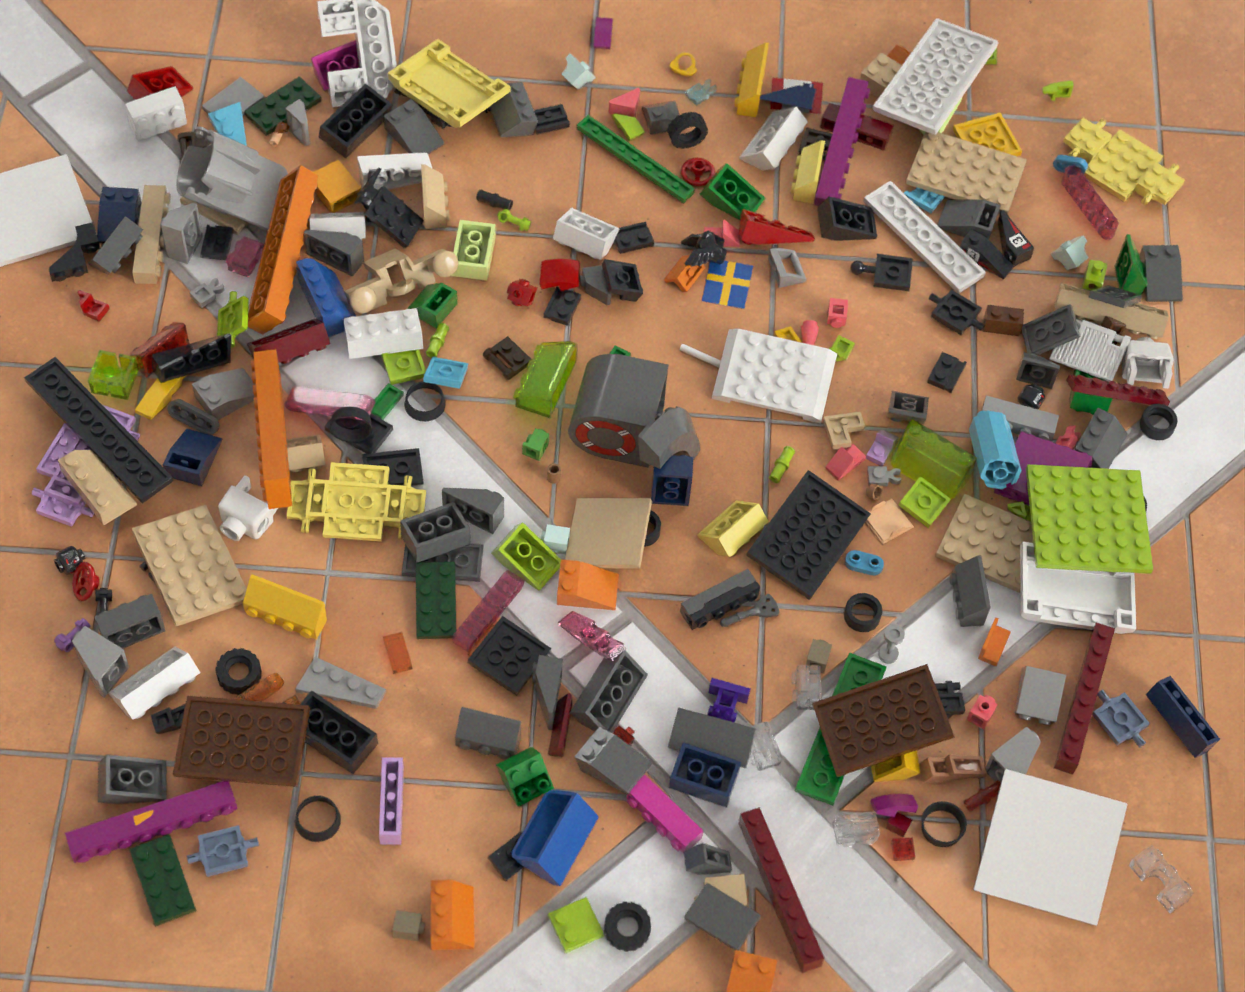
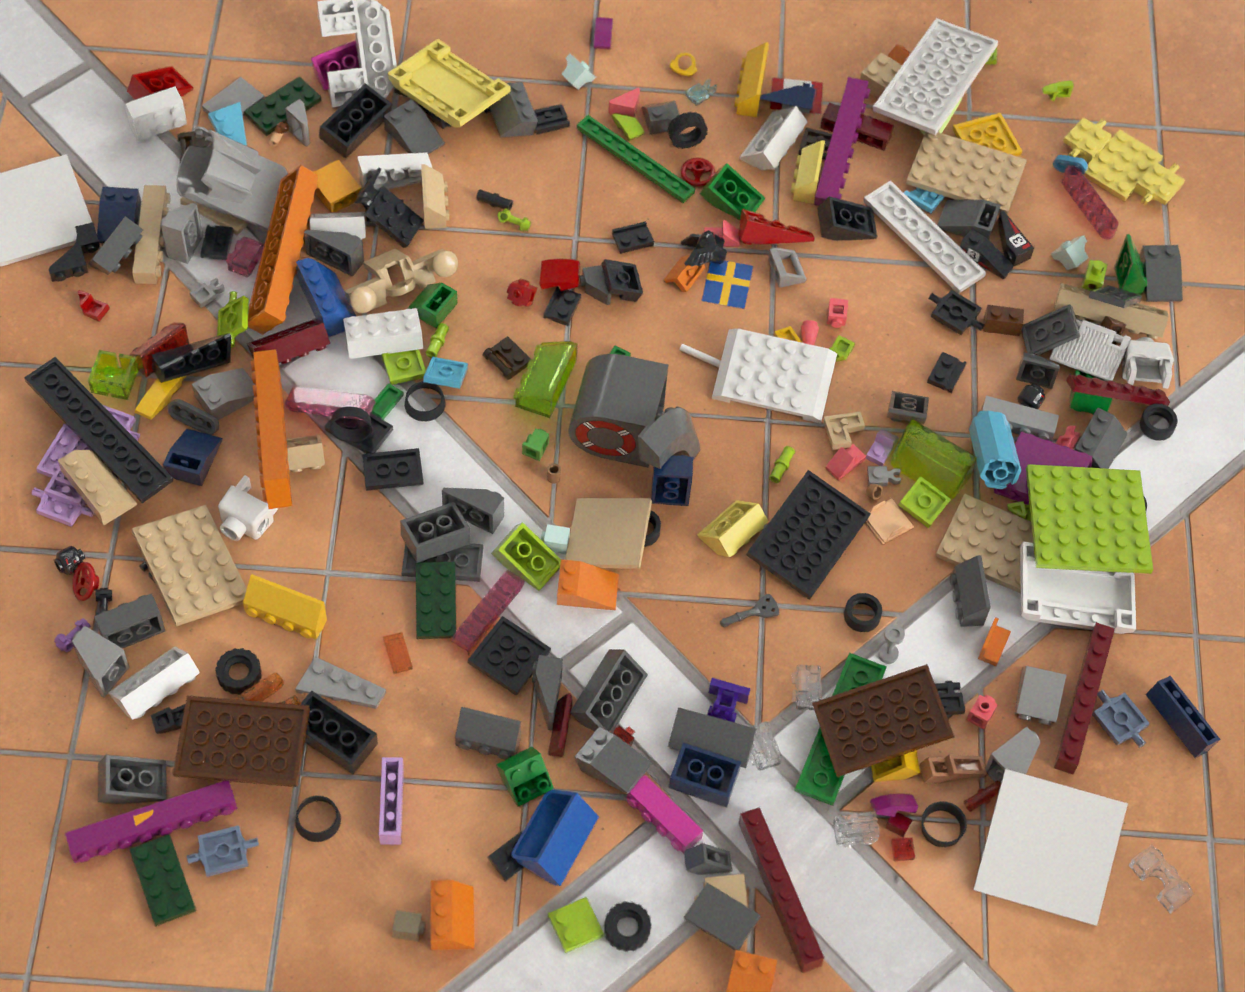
light yellow piece [287,462,426,542] -> none
yellowish green brick [452,220,496,281] -> none
white slope [553,208,619,260] -> none
clear pink slope [558,611,626,661] -> none
piece [680,569,760,630] -> none
dark tan brick [805,639,832,674] -> none
dark azure plate [845,550,884,576] -> none
black plate [850,254,913,291] -> none

